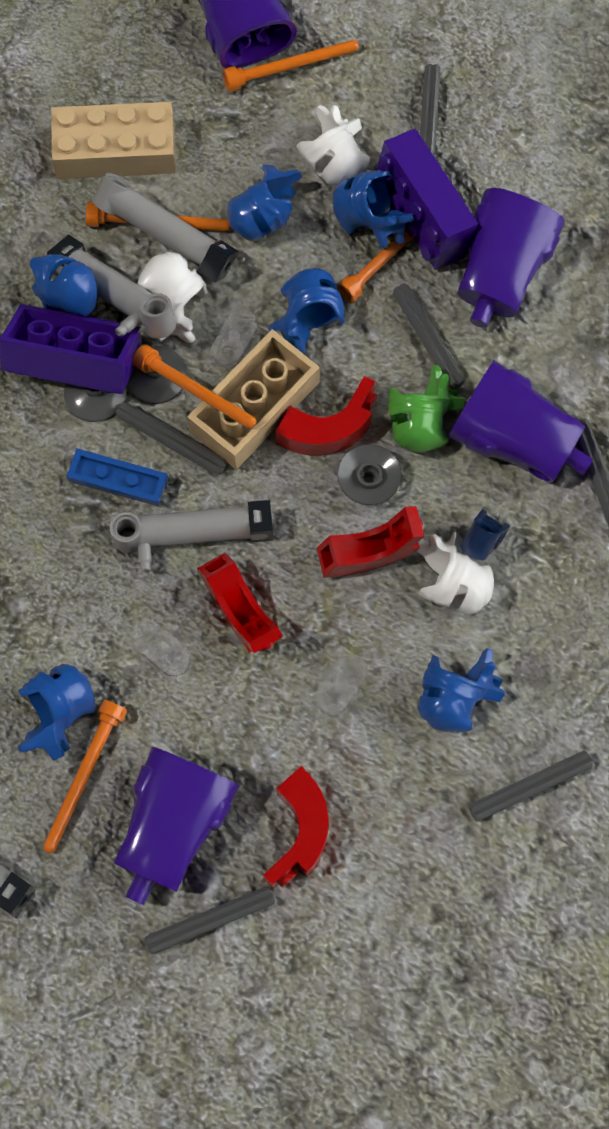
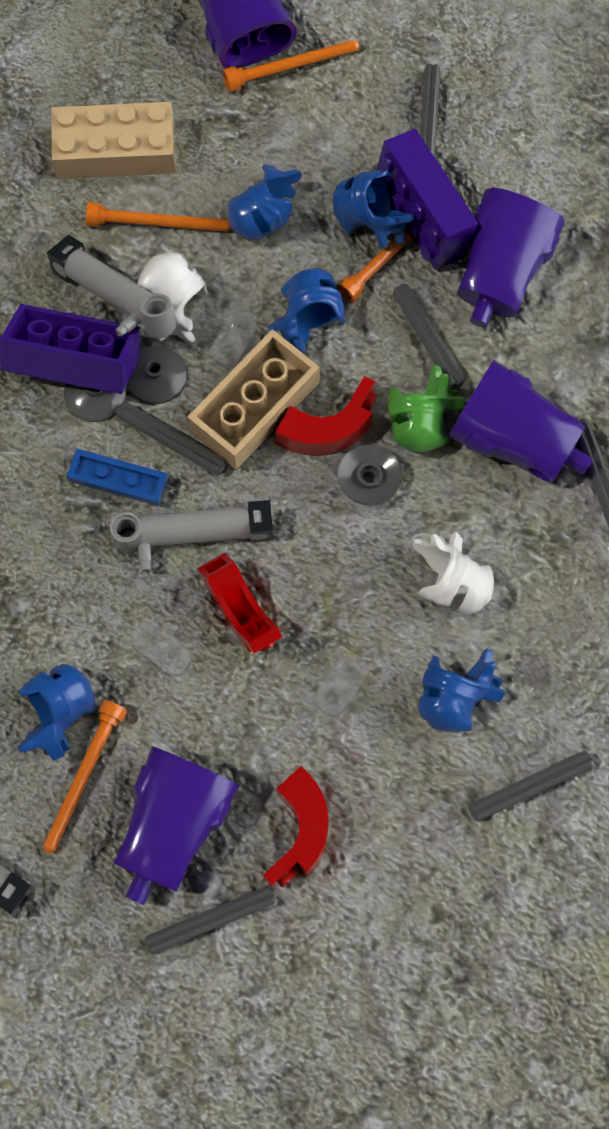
blue piece [30,254,97,317] -> none
light grey piece [92,173,239,282] -> none
orange piece [133,344,257,428] -> none
white piece [296,105,370,187] -> none
red arch [316,506,425,578] -> none
dark blue piece [460,509,511,561] -> none

